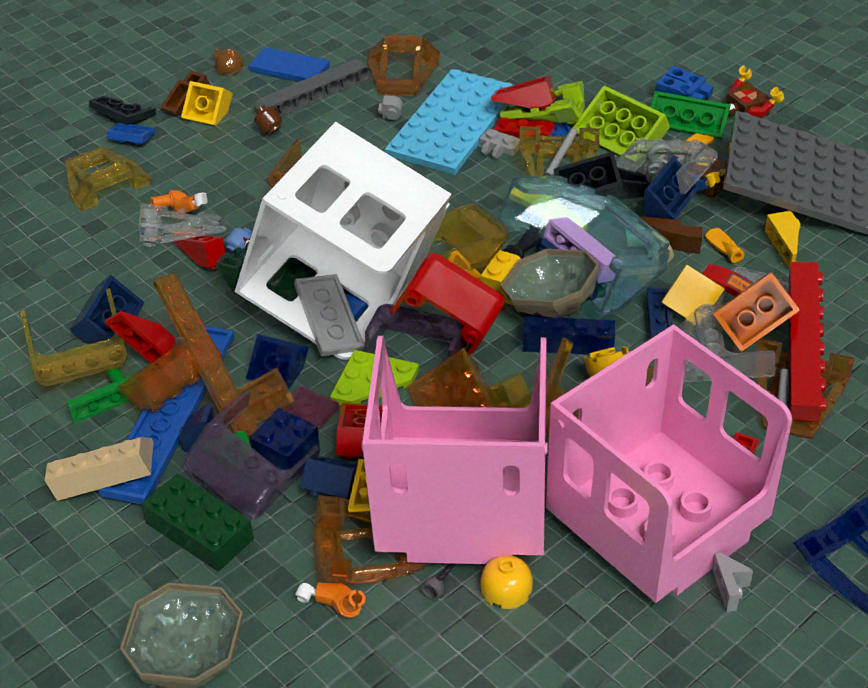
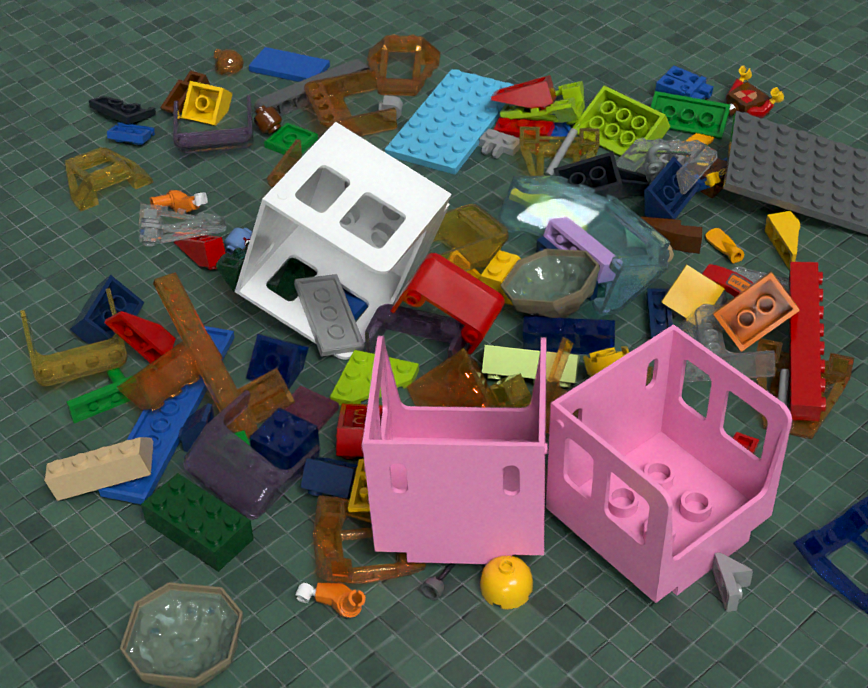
black piece [502,225,543,259] -> none
none -> clear purple windscreen [173,95,254,153]
none -> green tile [264,123,318,159]
none -> clear orange windscreen [304,69,397,136]
none -> yellowish green slope [482,345,580,387]

